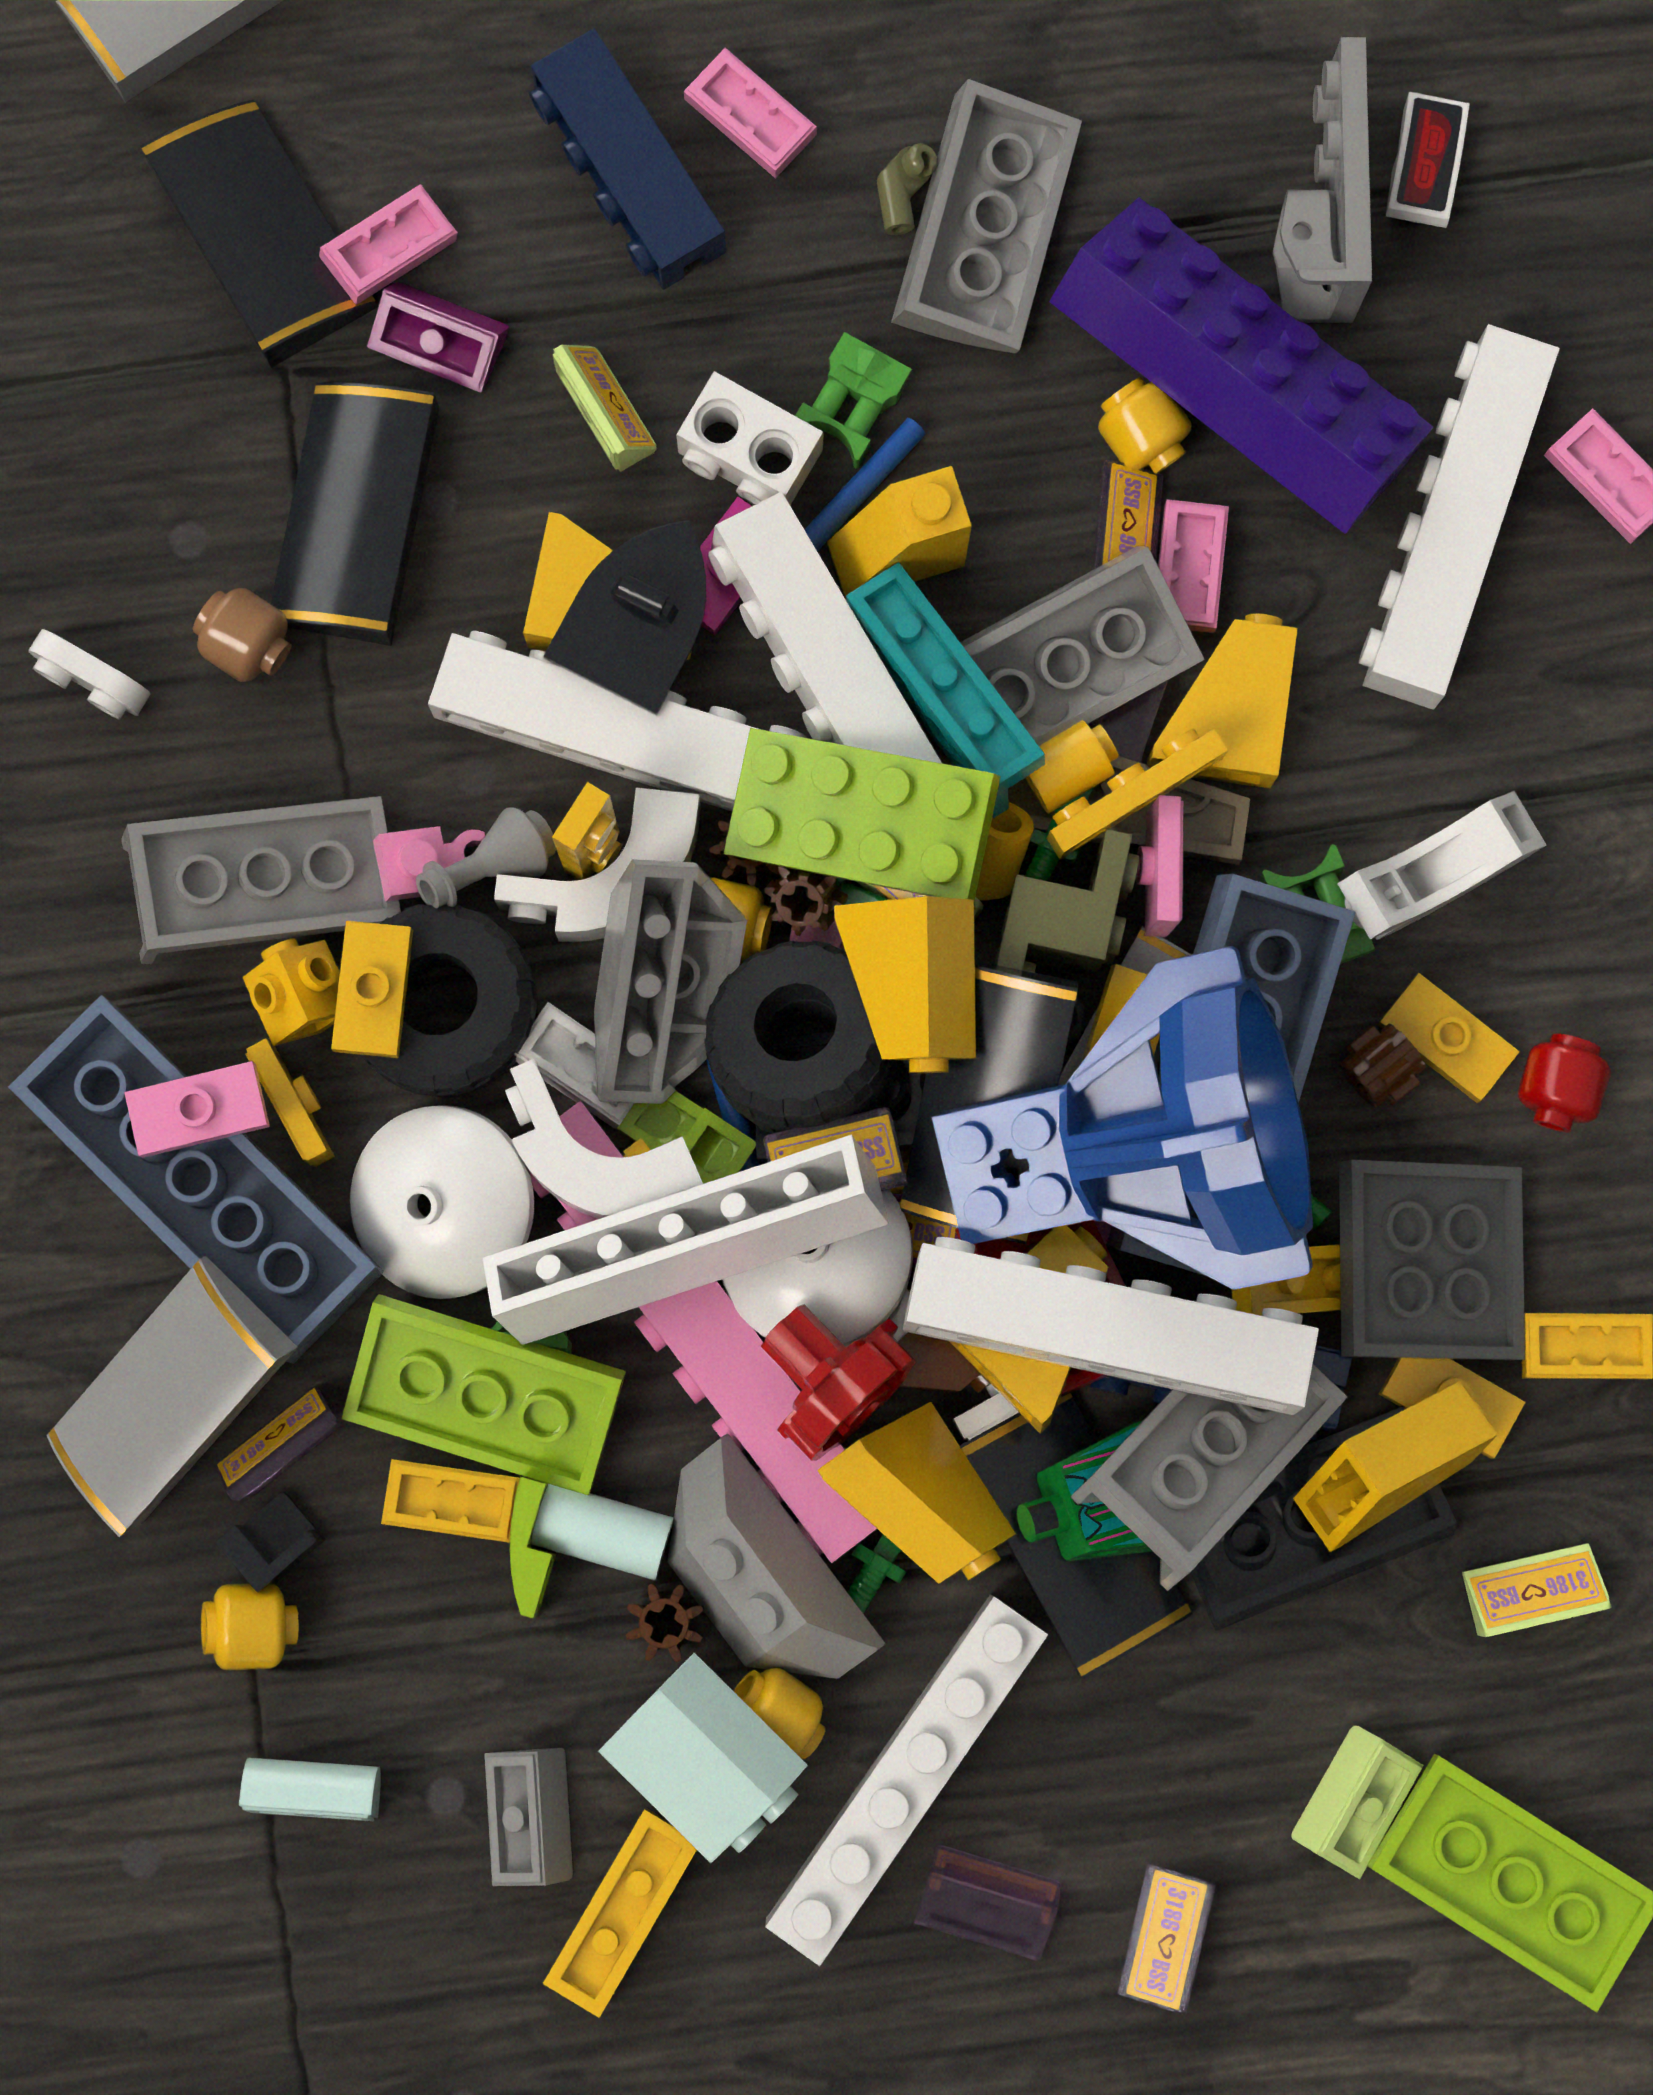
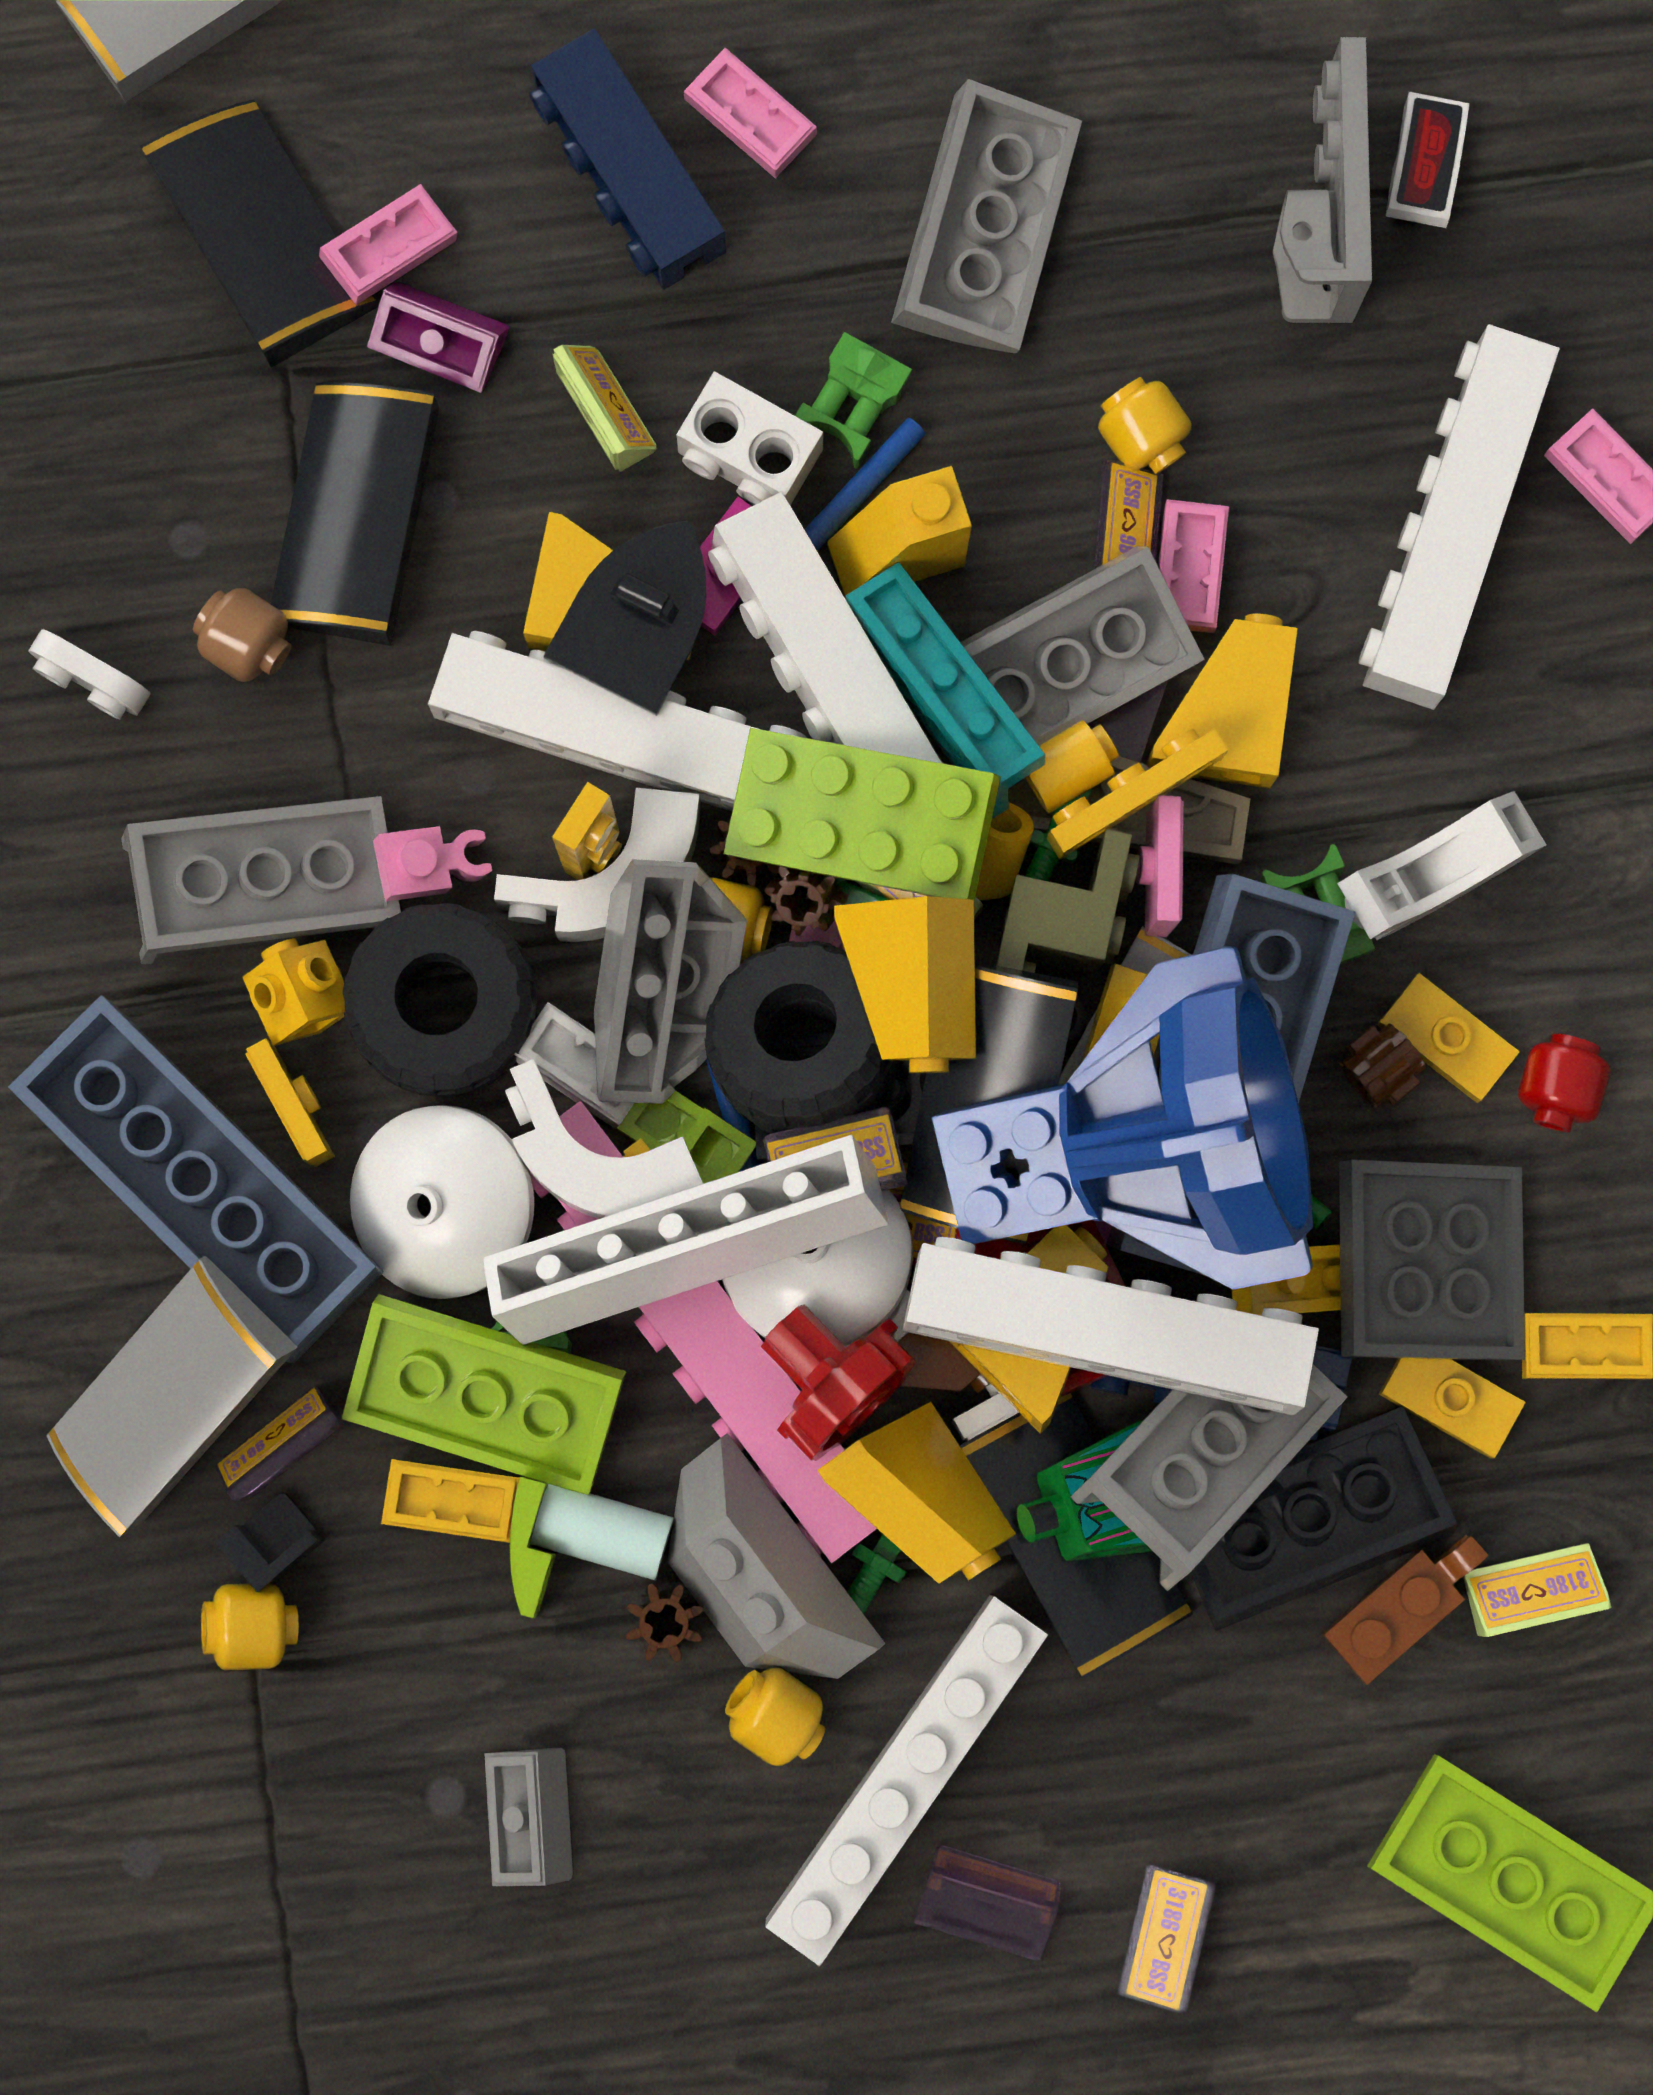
bright pink plate [124,1061,270,1158] -> none
light aqua brick [239,1758,381,1821] -> none
yellow plate [331,921,413,1058] -> none
light grey piece [416,807,556,908] -> none
yellow plate [543,1807,697,2018] -> none
light aqua brick [598,1653,808,1863] -> none
olive arm [877,143,937,235] -> none
dark purple brick [1049,197,1433,534] -> none
yellowish green slope [1291,1726,1424,1879] -> none
yellow slope [1293,1381,1498,1552] -> none
none -> dark orange plate [1321,1534,1489,1685]

